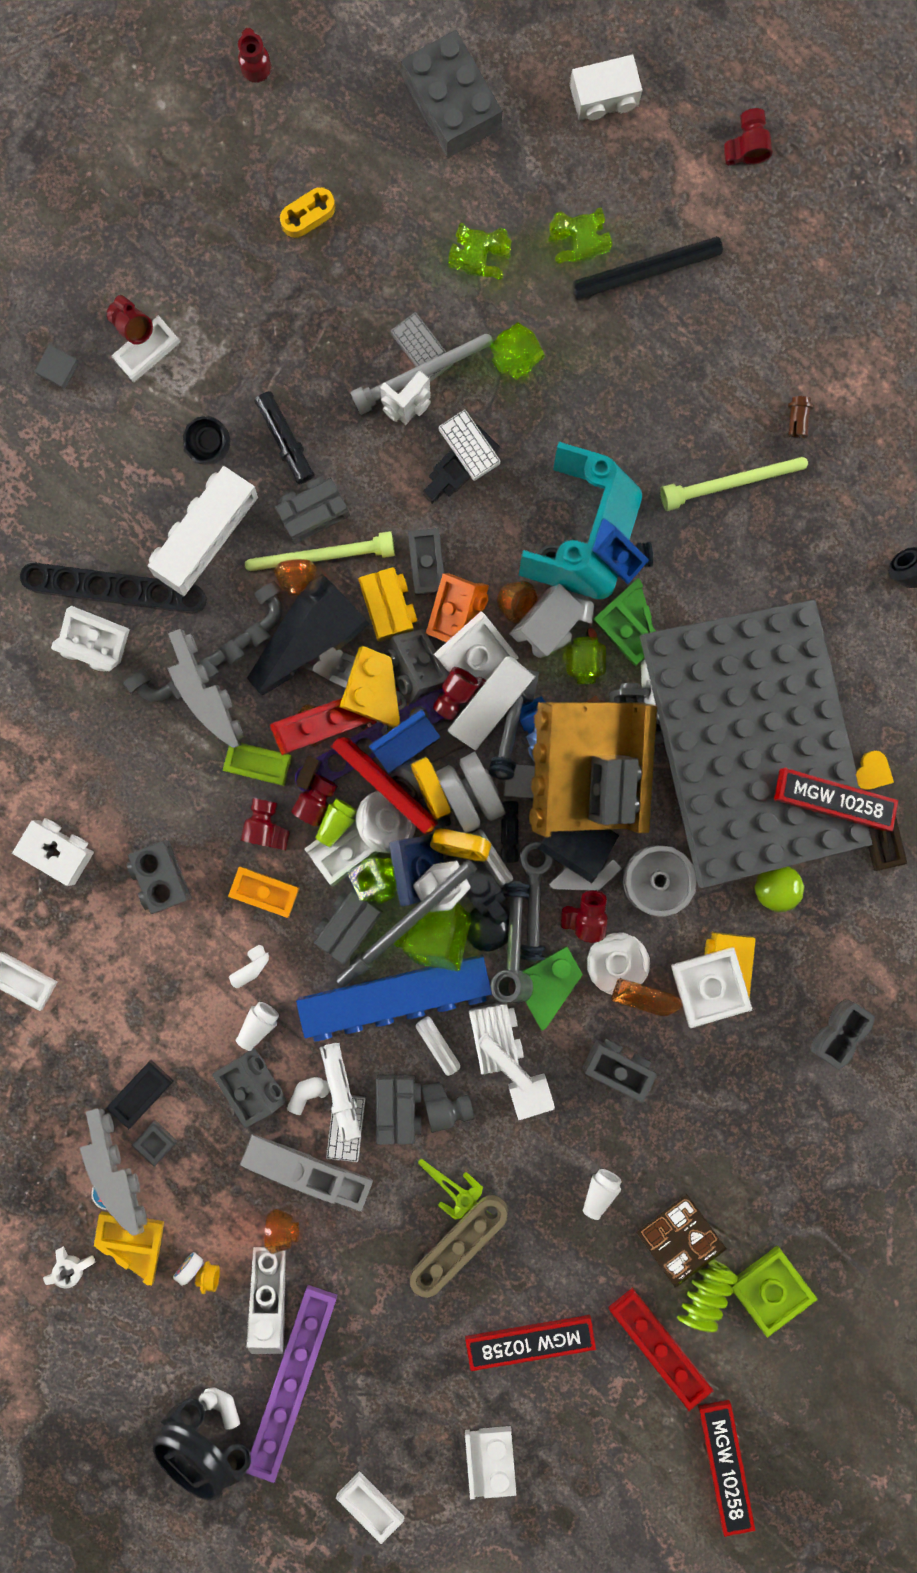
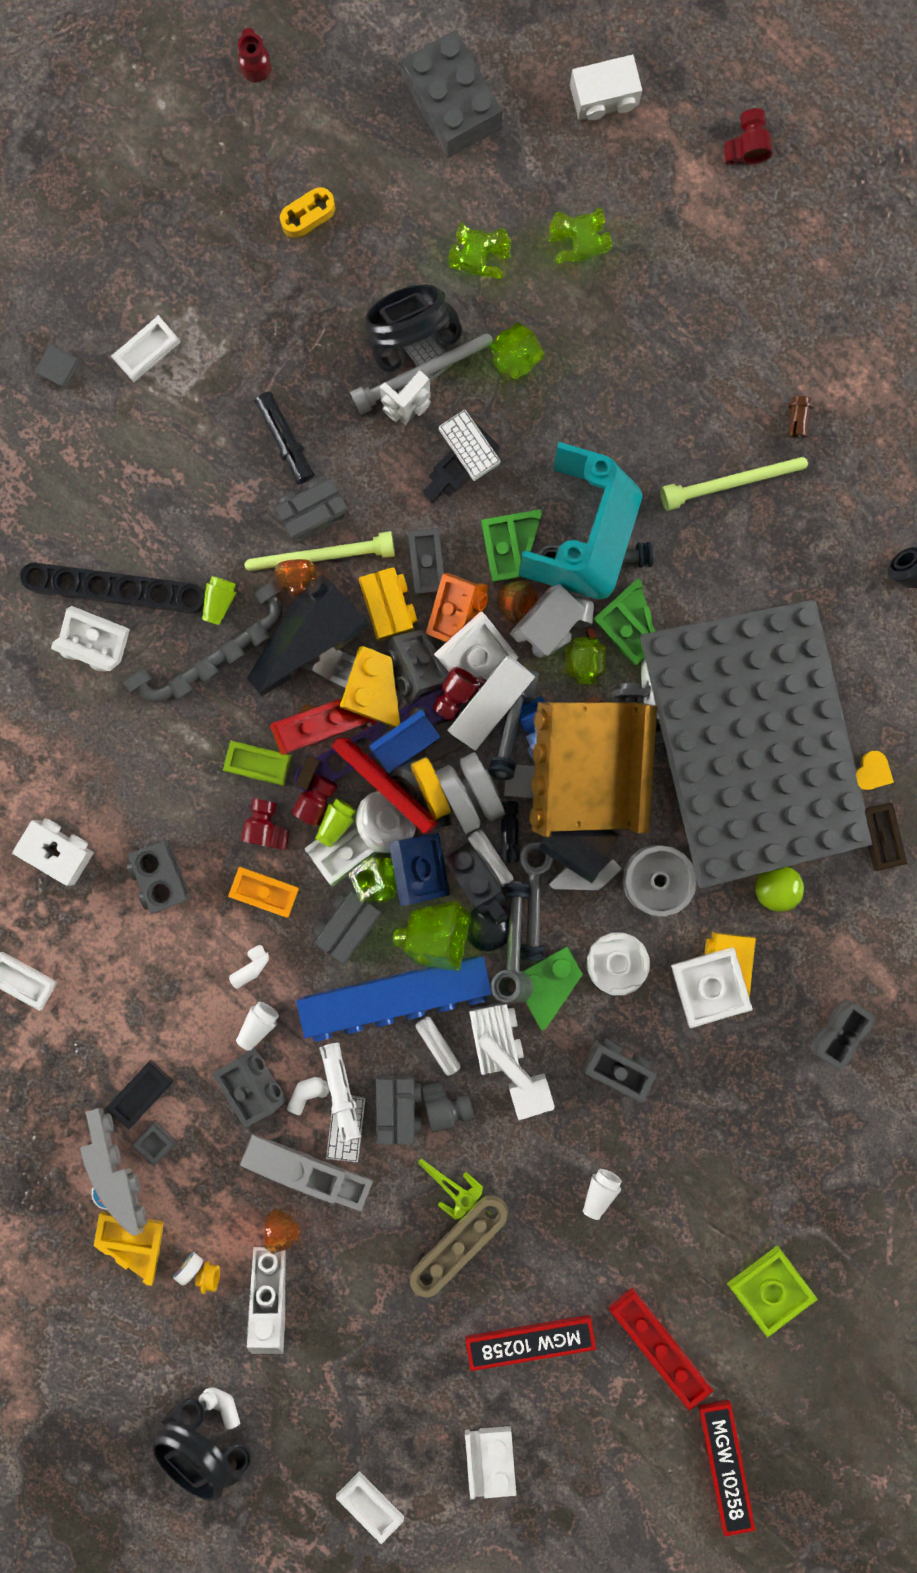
white piece [43,1246,96,1289] -> none
dark red piece [107,295,153,345] -> none
white brick [148,466,258,596] -> none
light grey slope [168,629,244,748] -> none
black hair [183,416,231,465] -> none
medium lavender plate [246,1285,337,1483] -> none
dark grey bar [336,860,476,987] -> none
white panel [414,861,471,912] -> none
yellow beam [430,828,491,862] -> none
dark red piece [561,890,608,943] -> none
black axle [573,237,723,299] -> none
dark grey brick [588,755,642,824] -> none
blue slope [592,518,649,584] -> none
clear orange slope [611,978,683,1016] -> none
dark brown tile [636,1194,727,1288] -> none
lime piece [677,1259,738,1332] -> none
tile [774,768,899,832] -> none
none -> lime cone [202,576,237,625]
none -> black piece [364,284,462,372]
none -> bright green wing [481,509,542,584]

